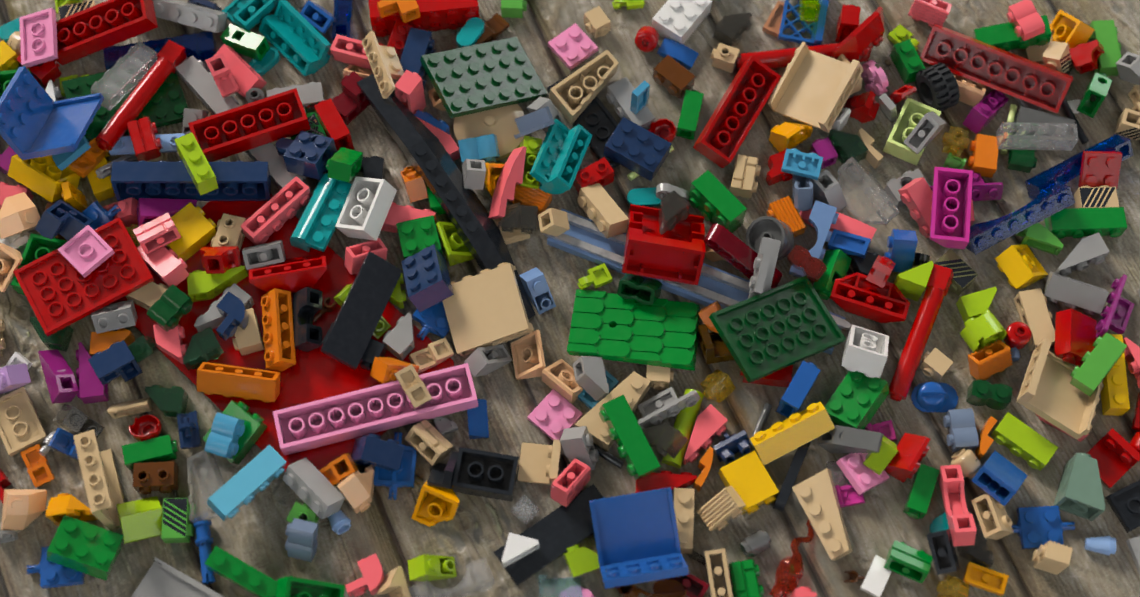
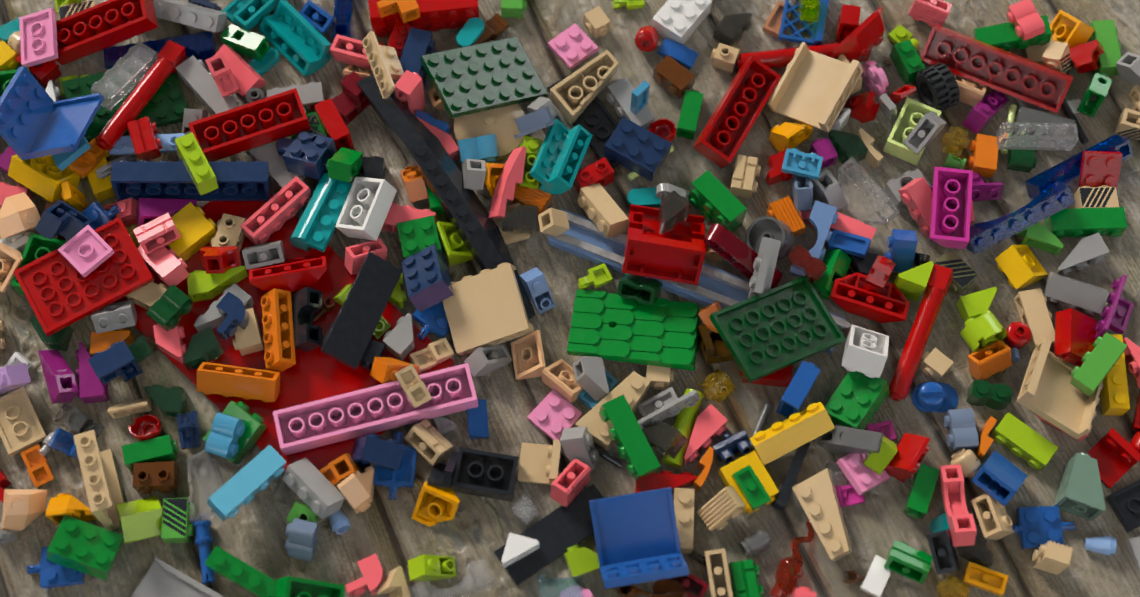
none -> green plate [732,465,771,511]

